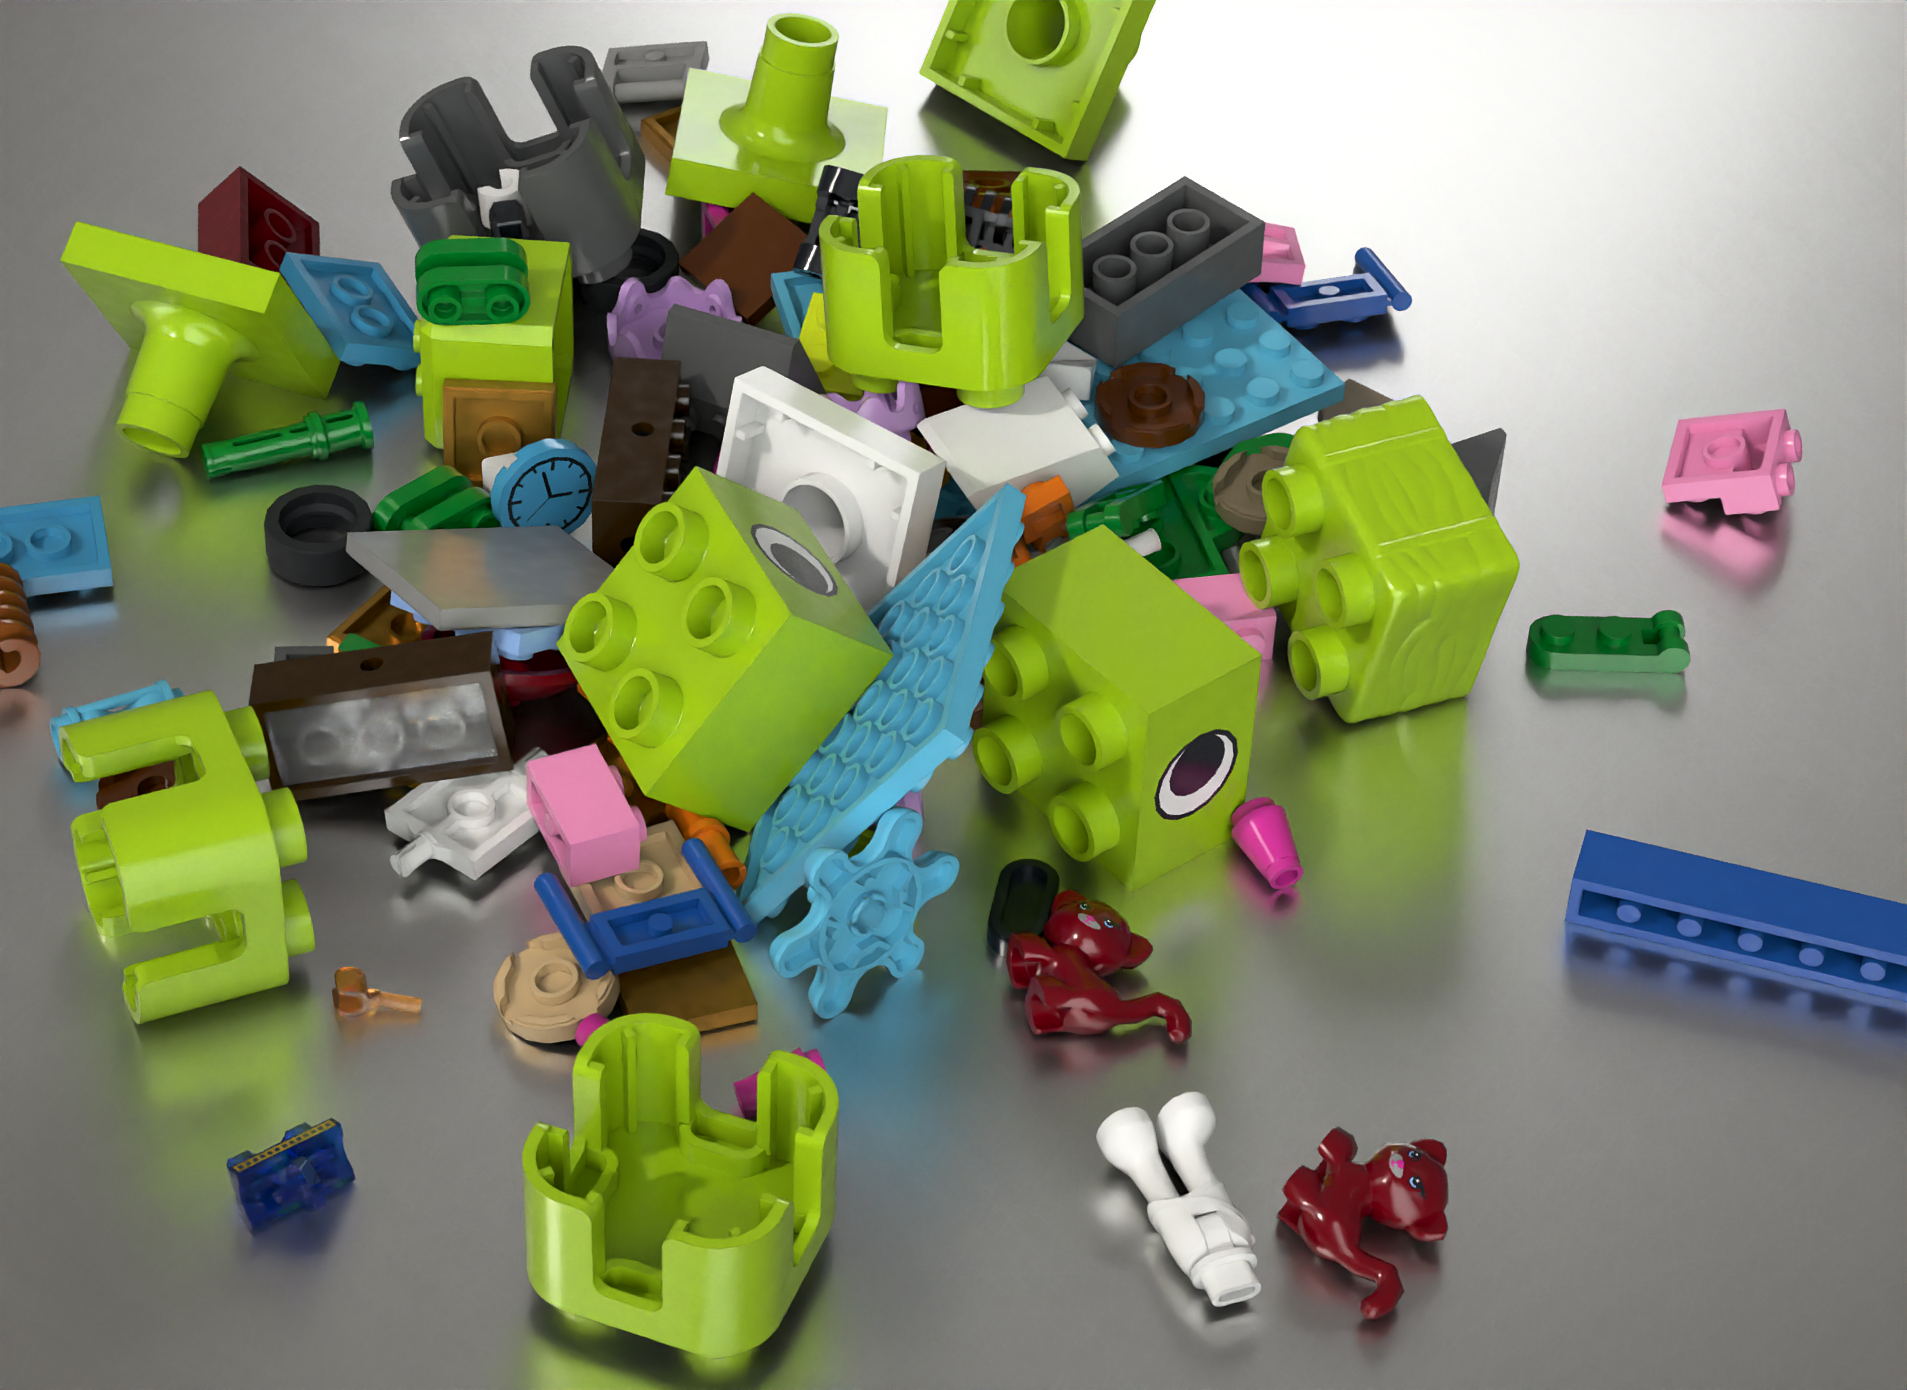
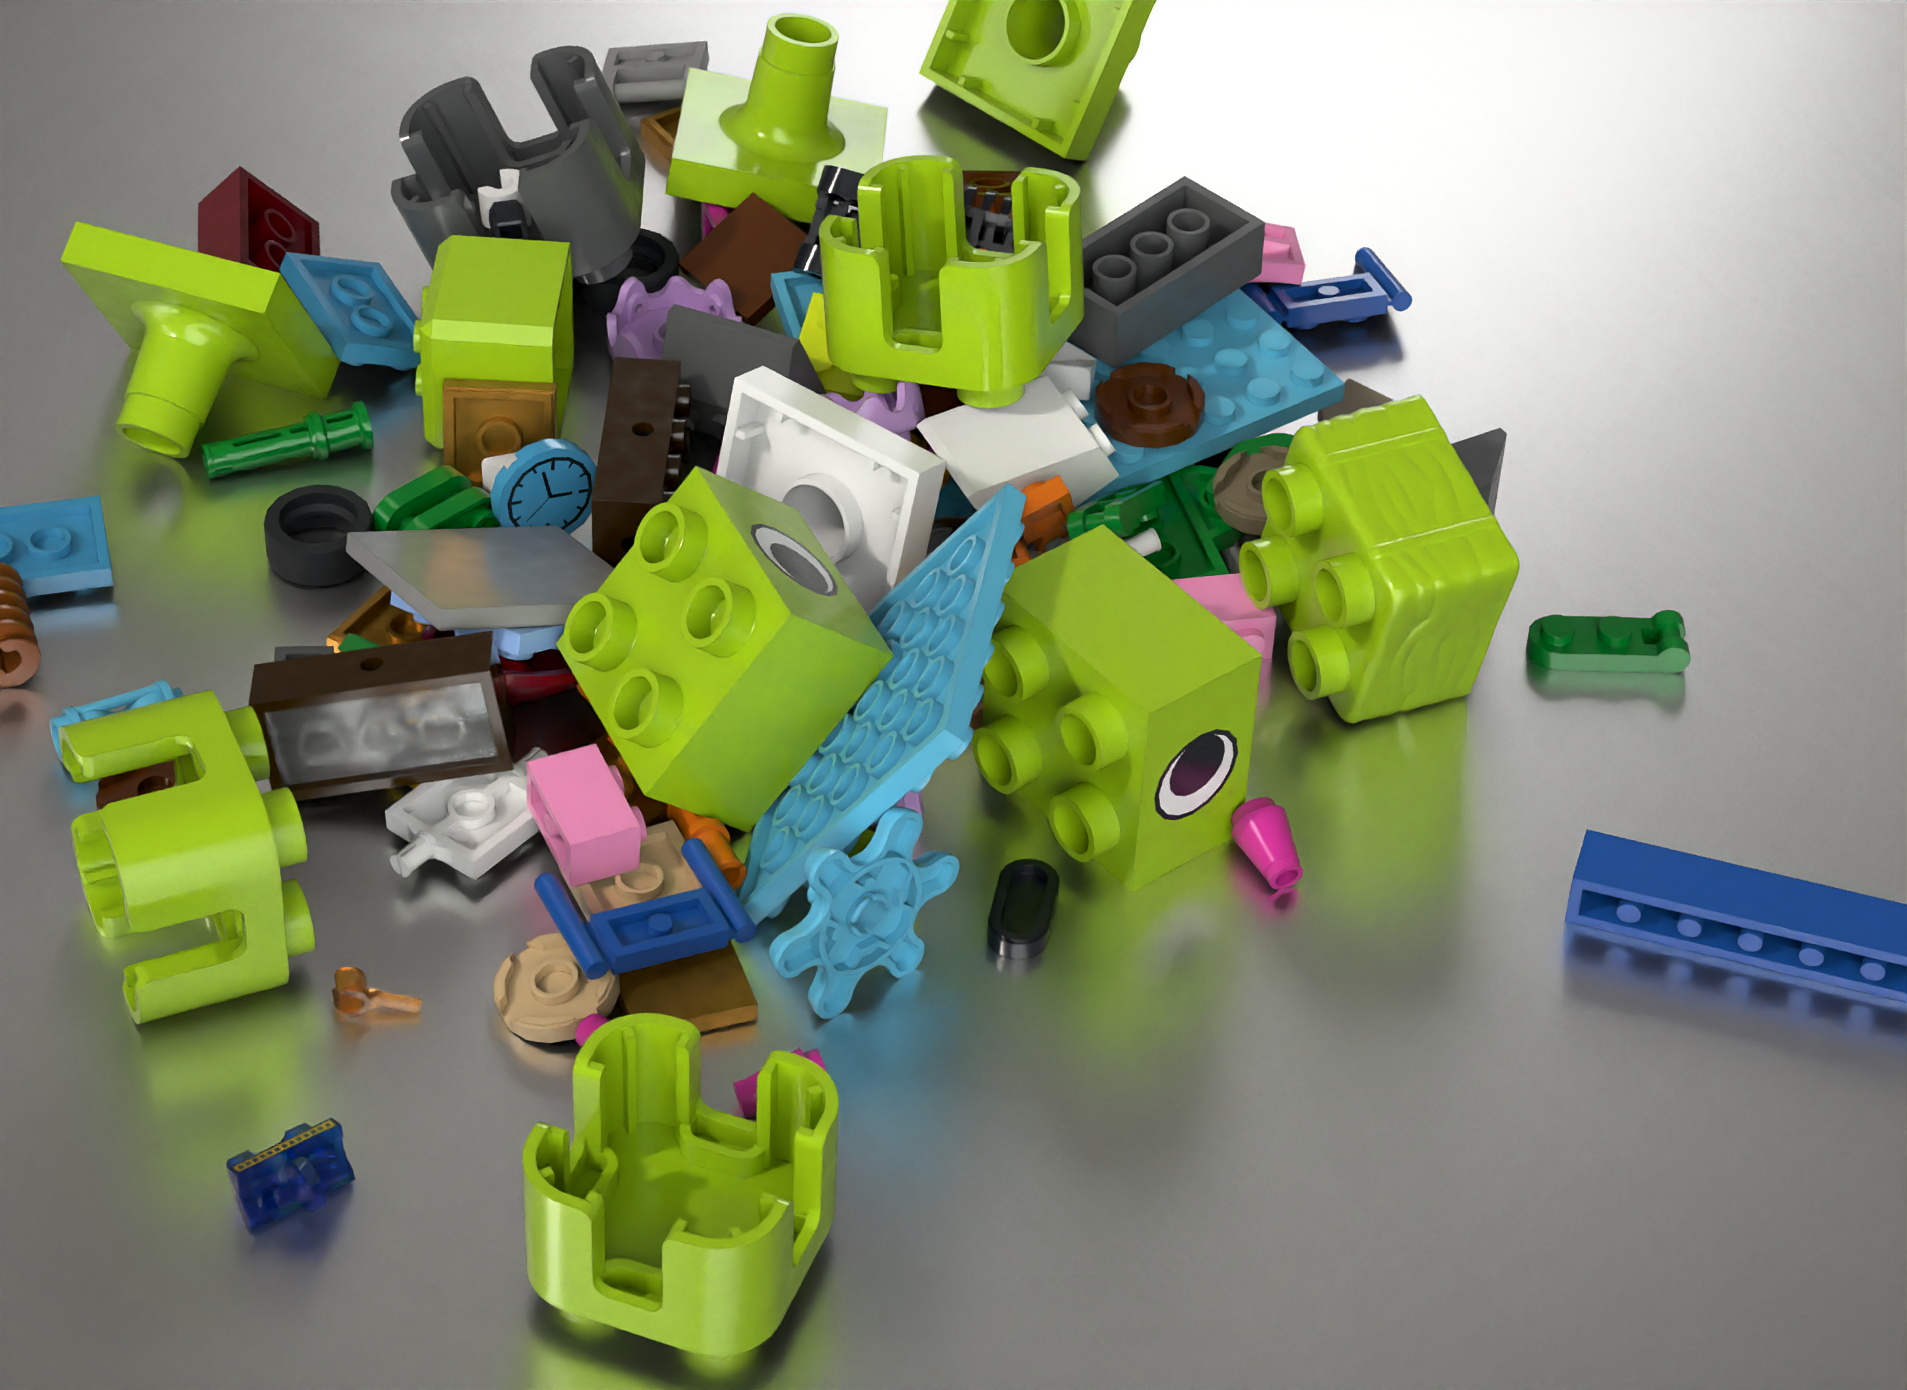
green brick [415,238,530,326] -> none
dark red animal [1006,889,1192,1044] -> none
white piece [1096,1091,1261,1307] -> none
dark red animal [1276,1126,1448,1321] -> none
bright pink plate [1662,409,1802,515] -> none

